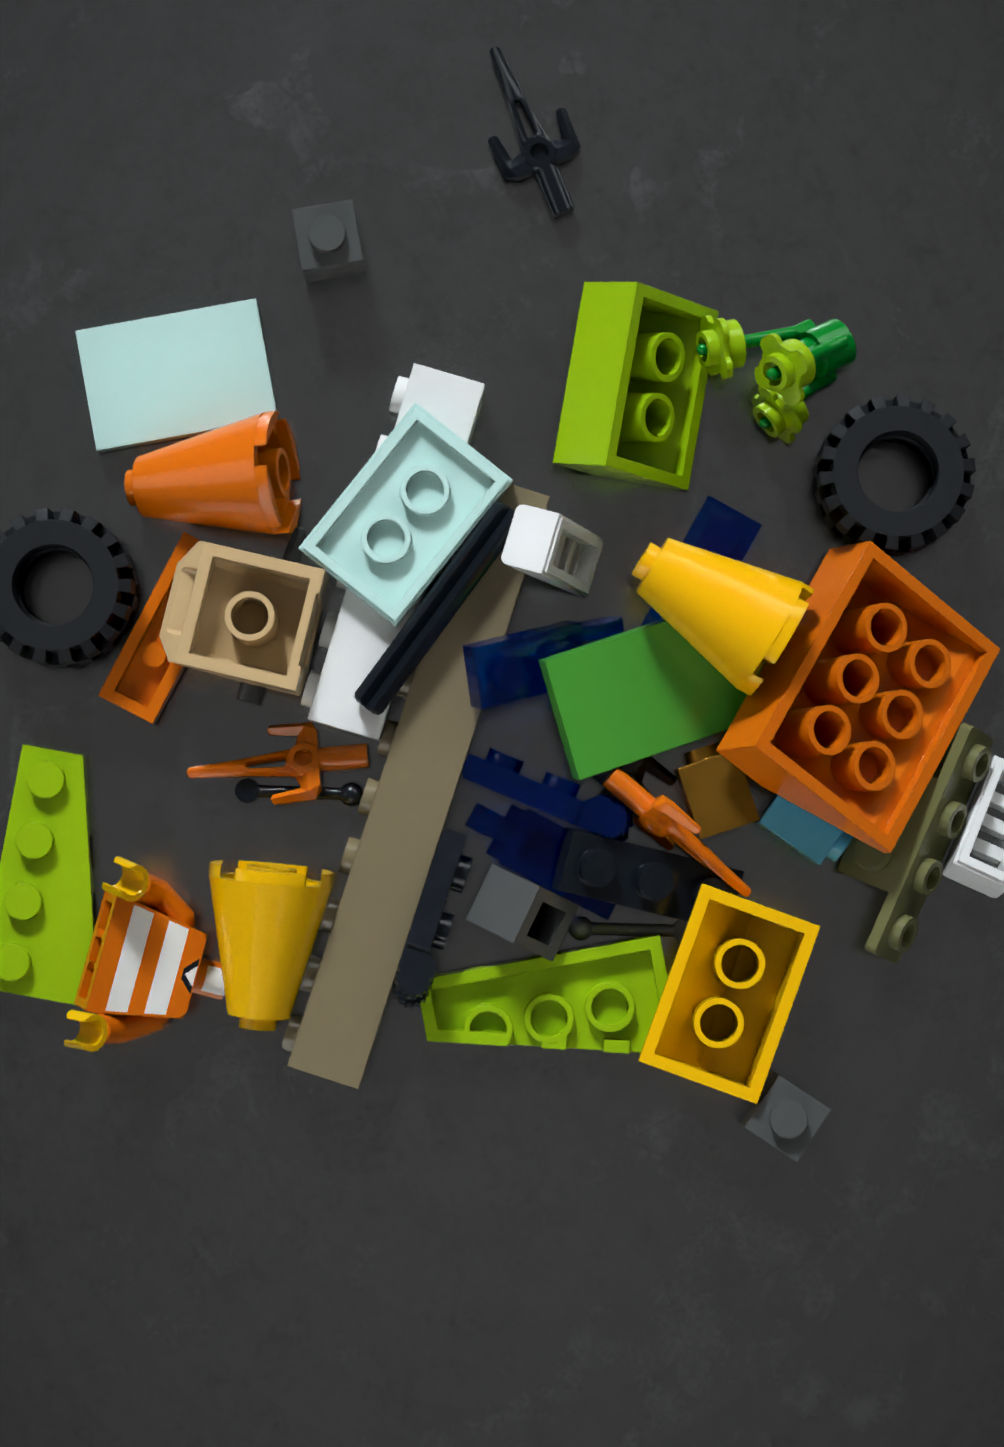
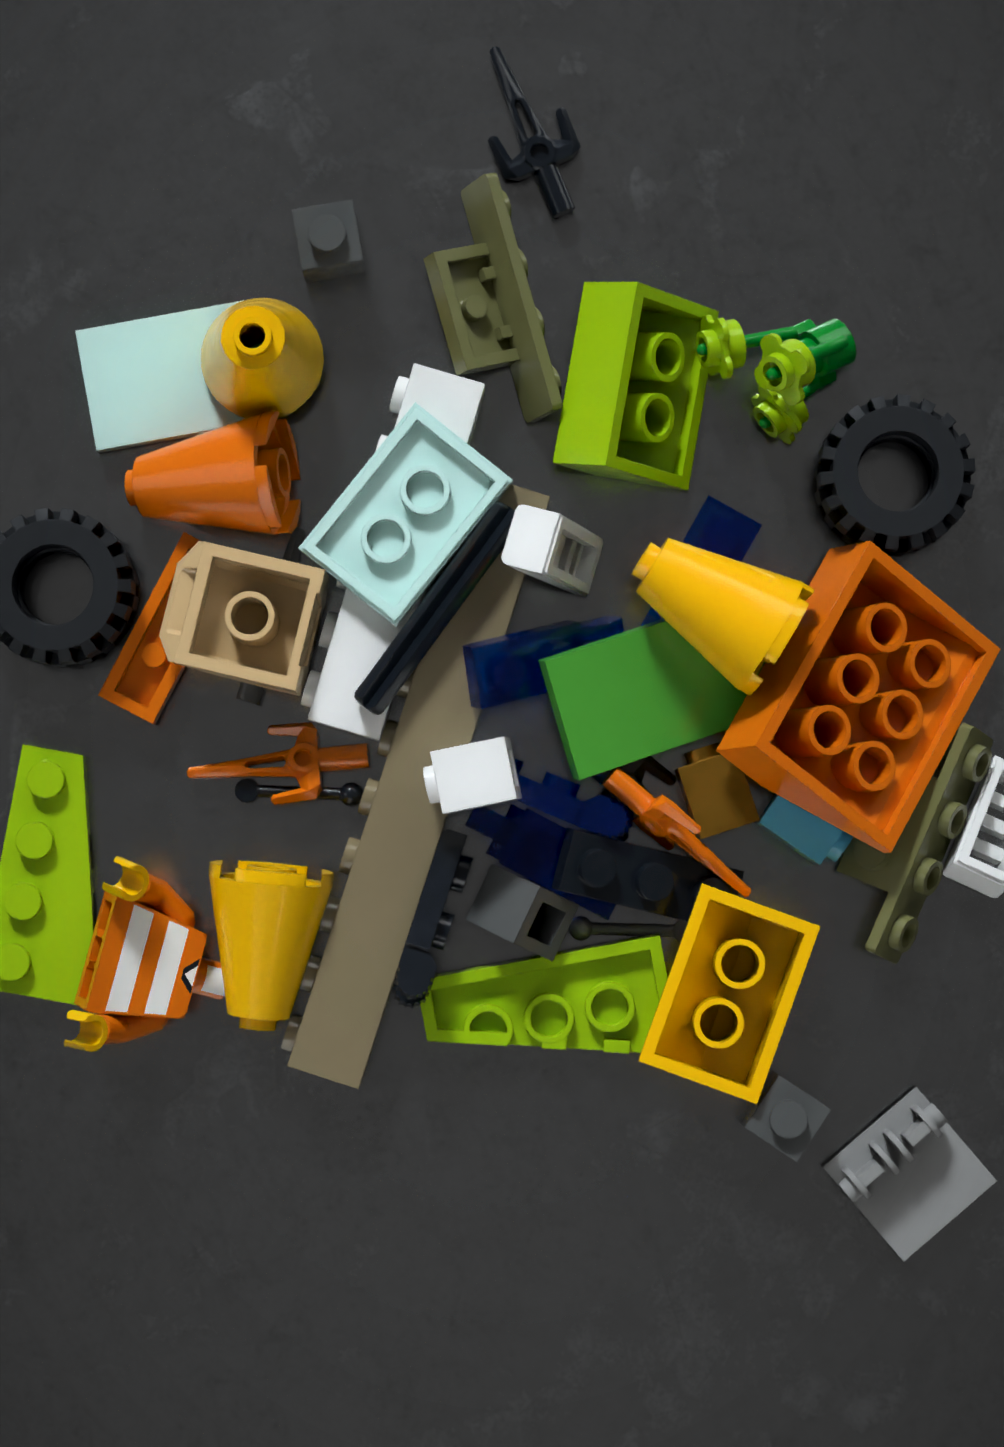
none -> yellow cone [201,298,324,419]
none -> olive bracket [423,172,562,423]
none -> white brick [423,736,522,814]
none -> light grey hinge [823,1087,997,1262]

